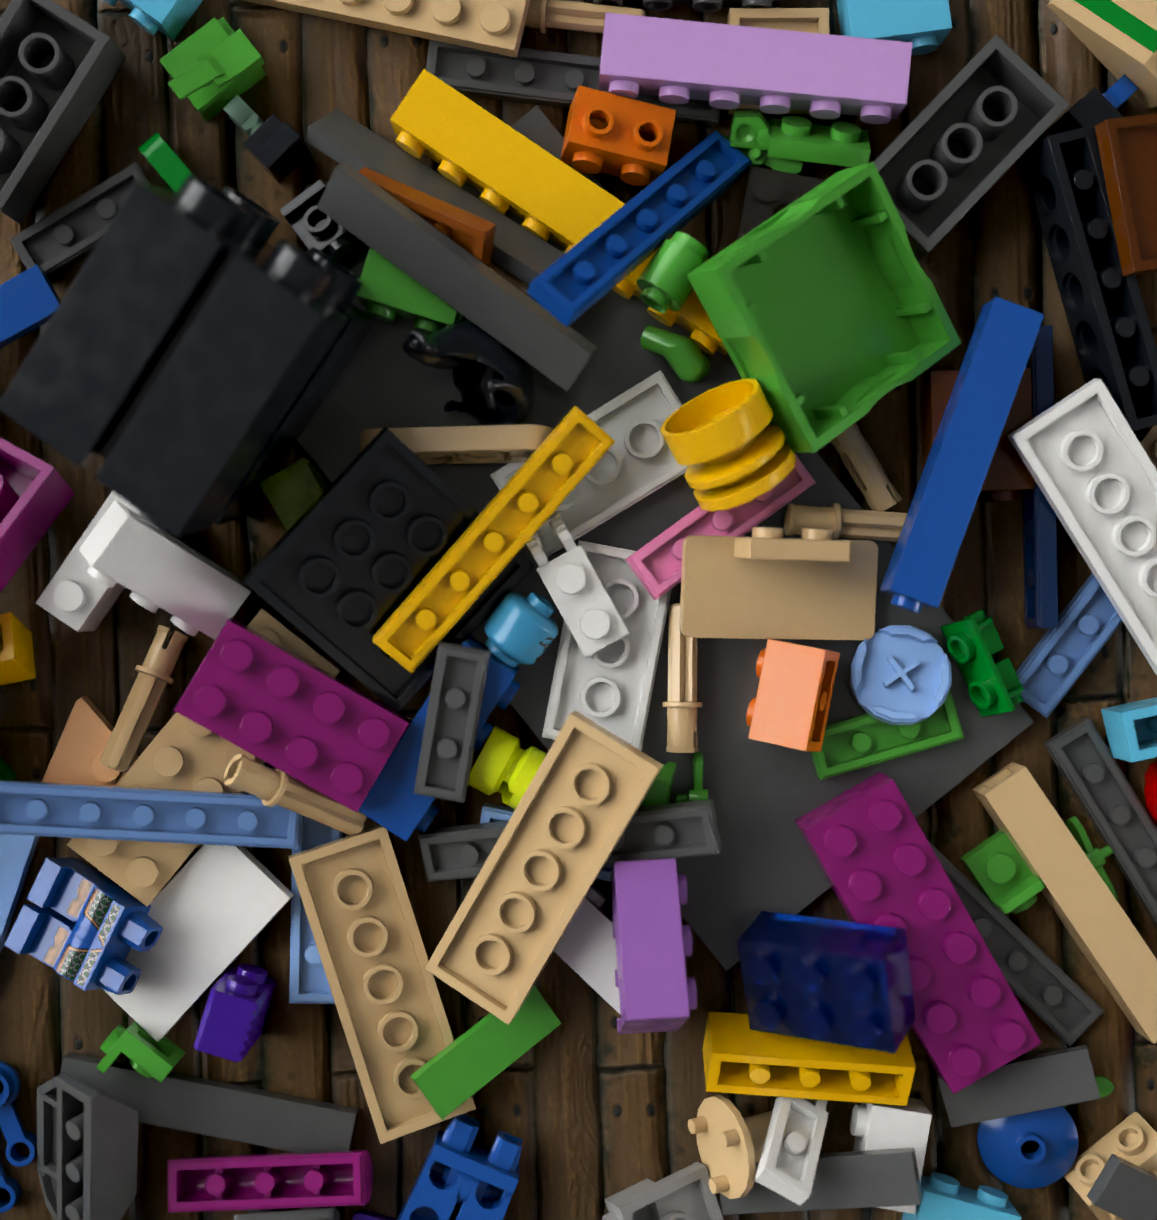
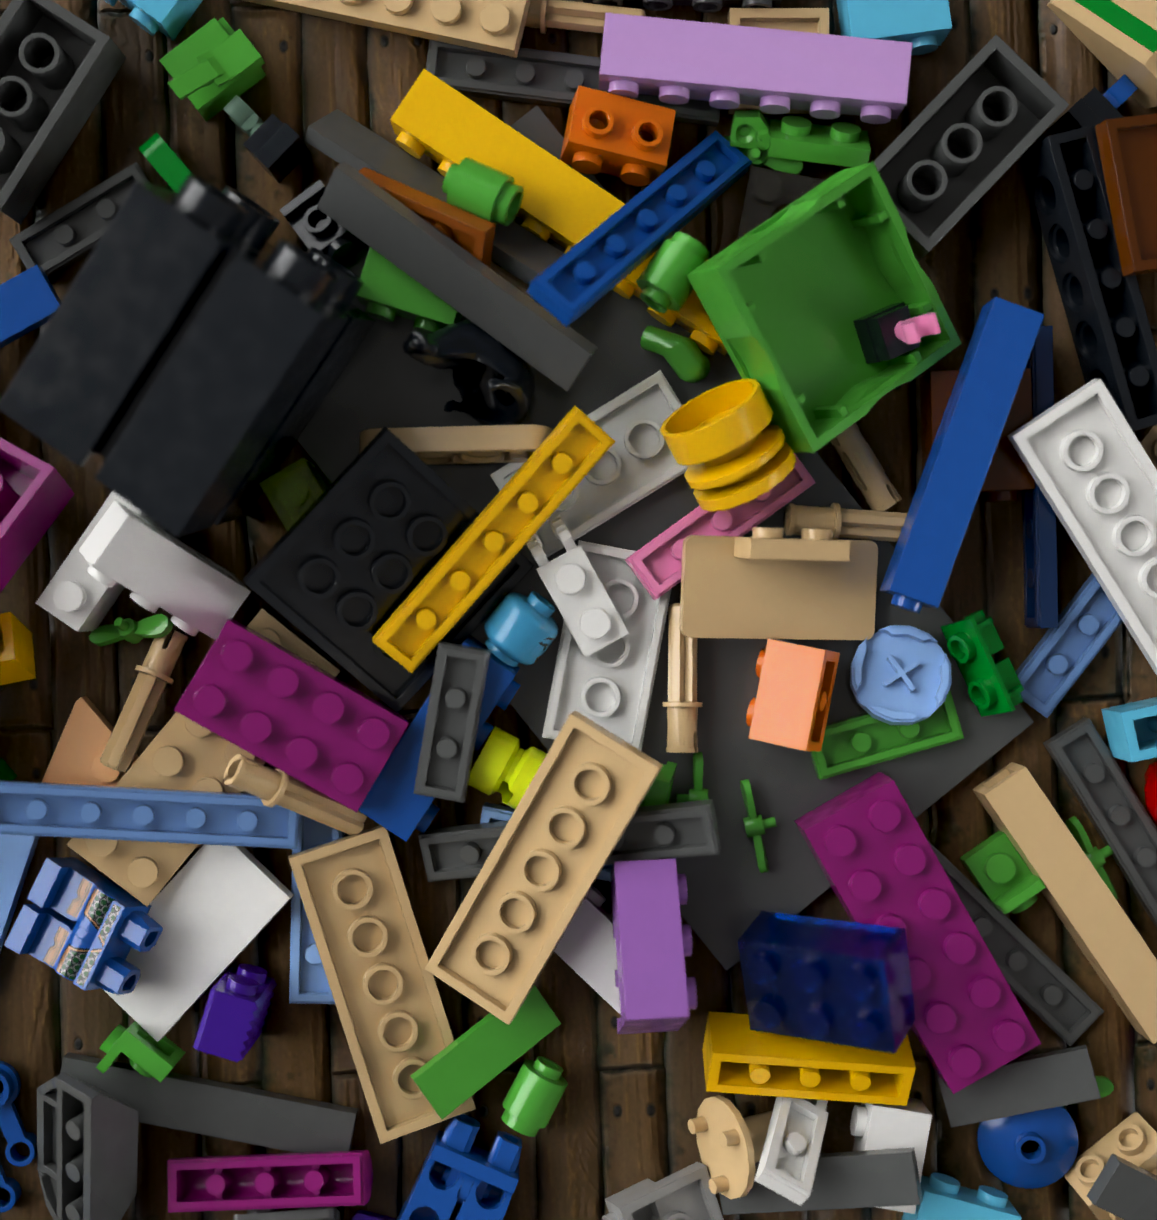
none -> bright green piece [89,614,173,646]
none -> bright green brick [442,157,524,226]
none -> bright green brick [501,1056,568,1137]
none -> bright green piece [740,779,777,873]
none -> black piece [853,302,941,364]

